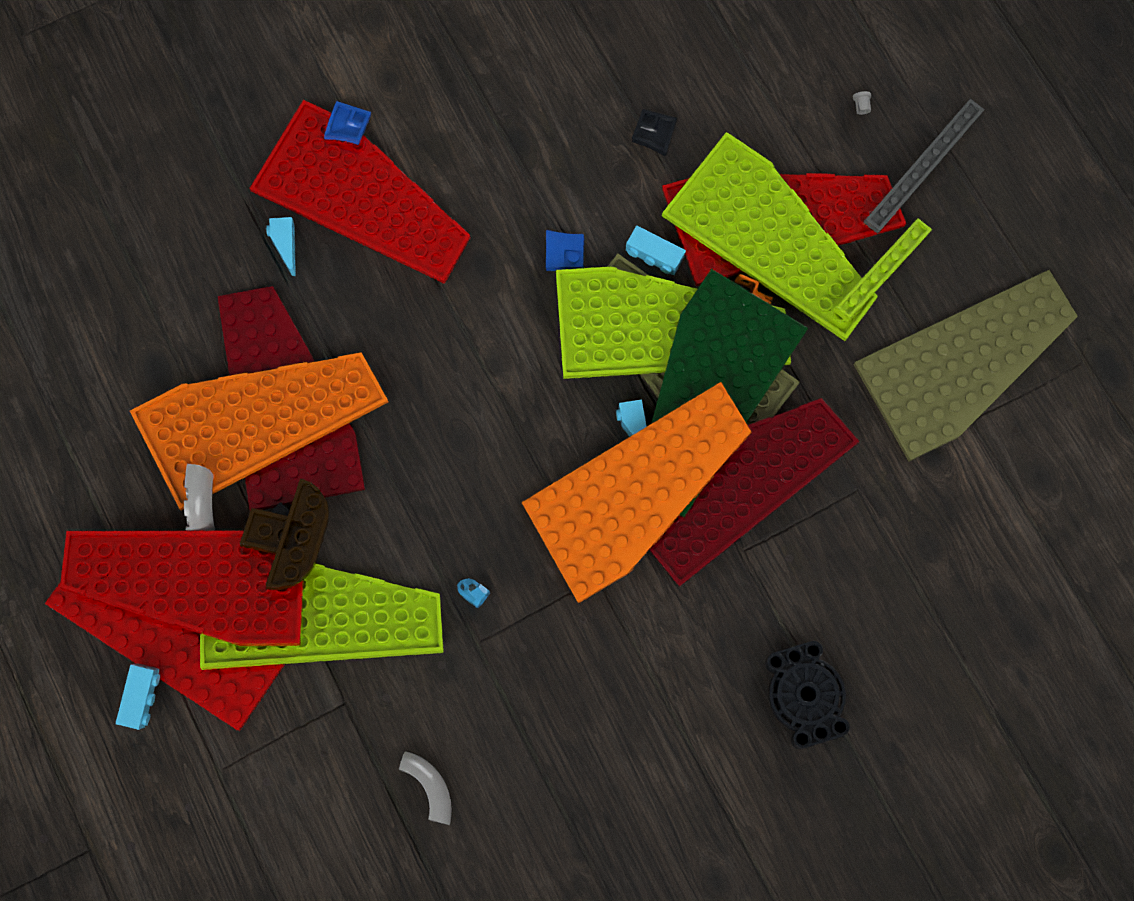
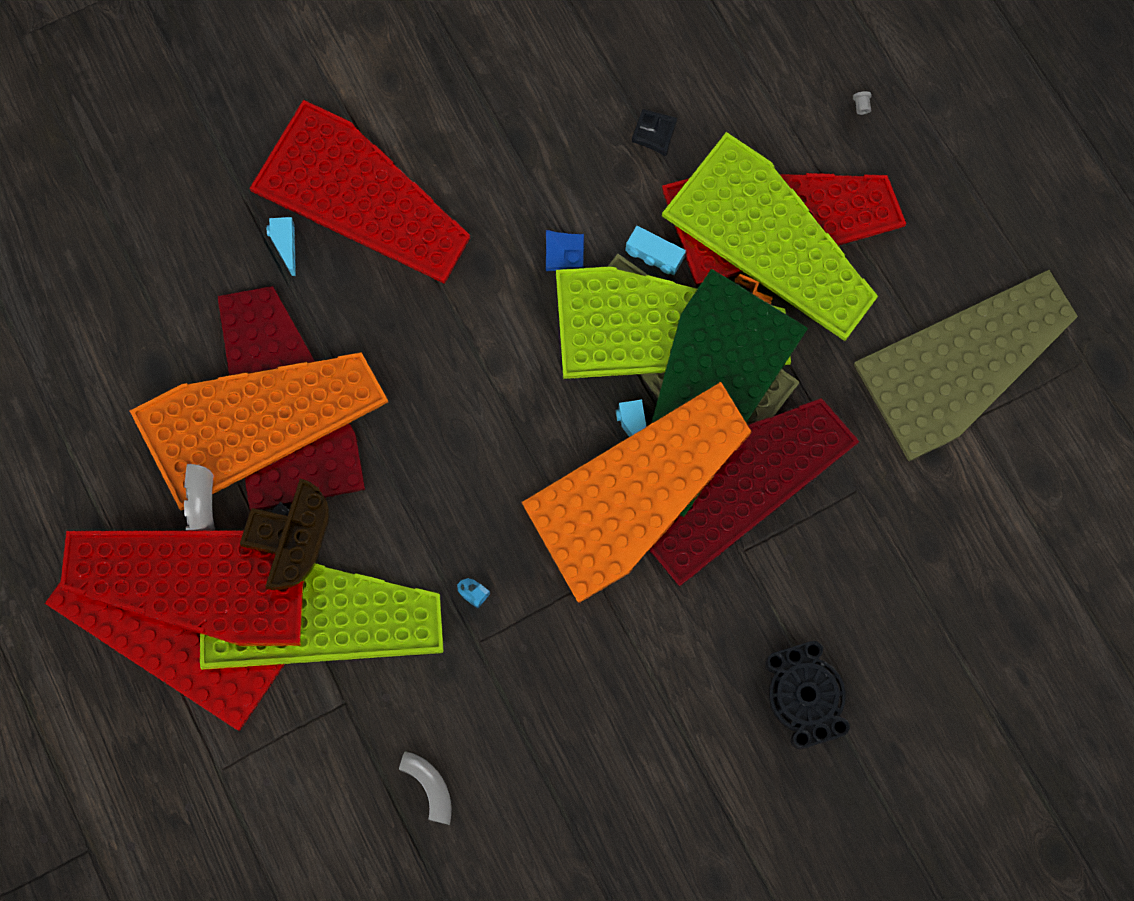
medium azure brick [115,663,160,730] -> none
blue plate [324,101,371,145] -> none
lime tile [833,218,932,323] -> none
dark grey plate [863,99,985,234] -> none

